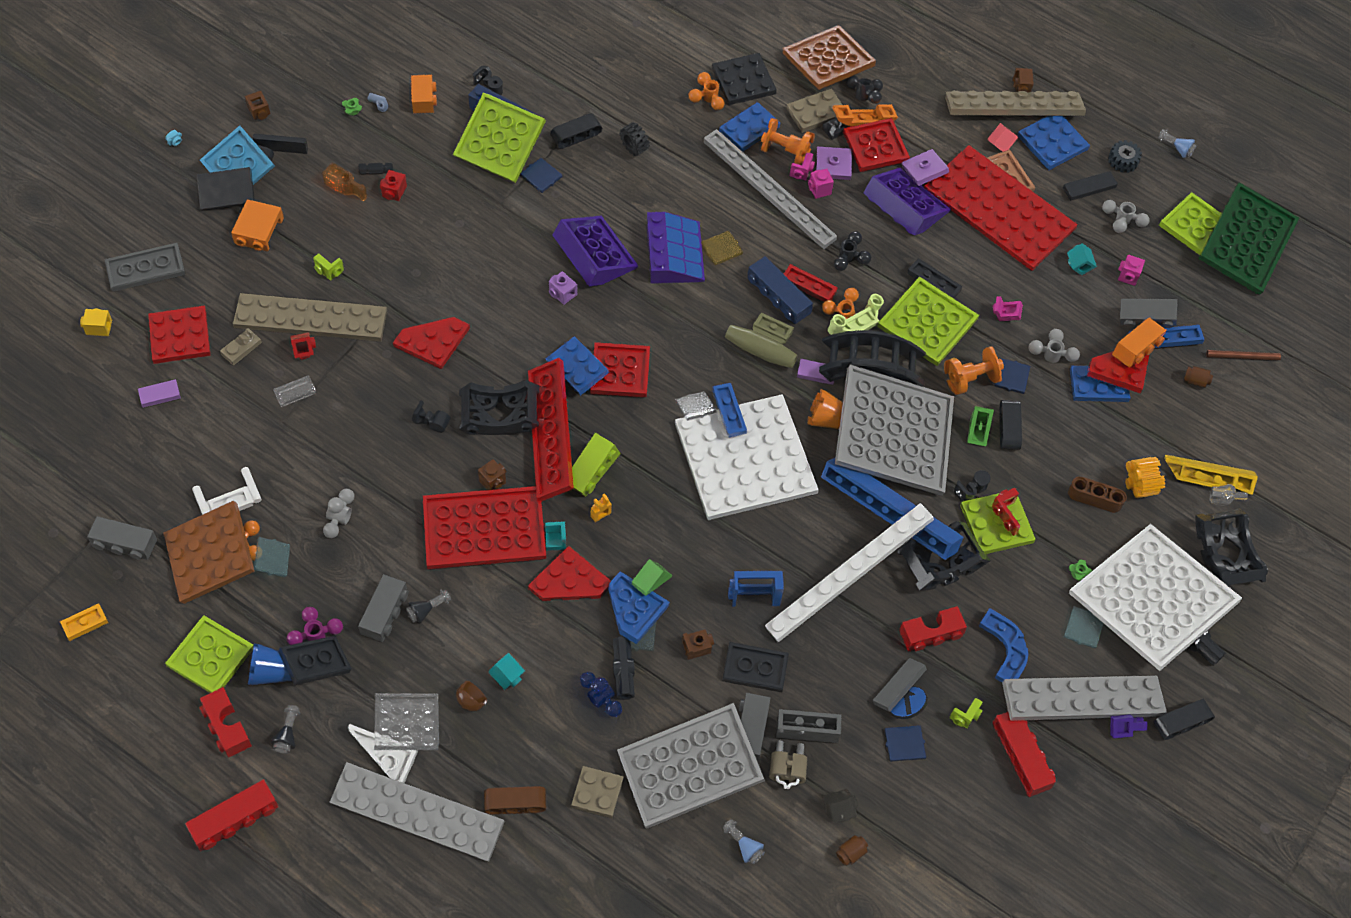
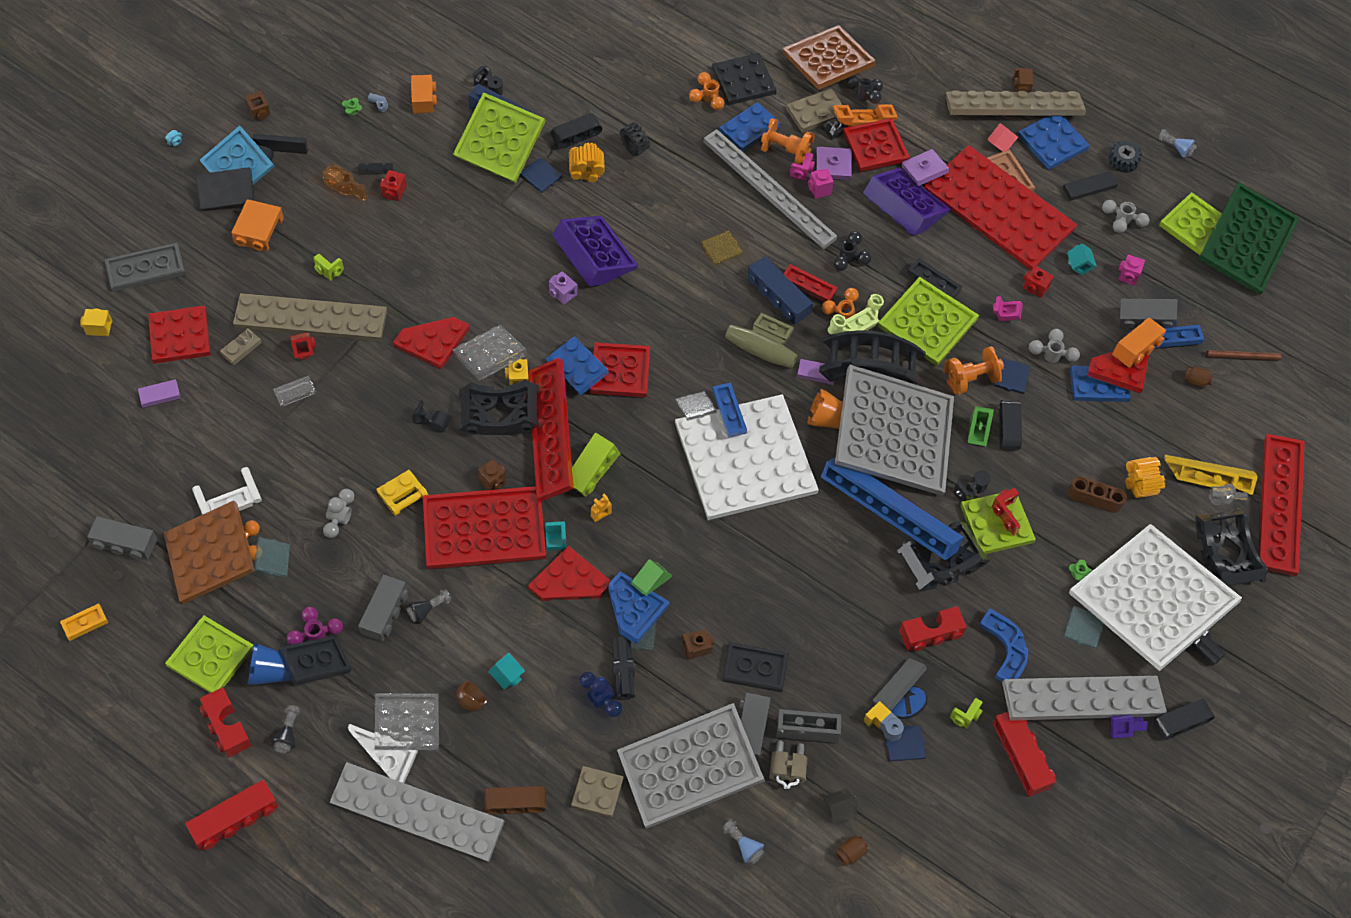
slope [647,212,705,283] -> none
blue panel [728,571,784,607] -> none
white plate [765,503,934,642] -> none
none -> yellow plate [376,470,428,516]
none -> clear plate [453,325,528,380]
none -> yellow brick [505,359,528,385]
none -> light orange brick [569,142,605,182]
none -> leg [864,701,904,741]
none -> red brick [1023,266,1054,298]
none -> red plate [1258,434,1305,576]

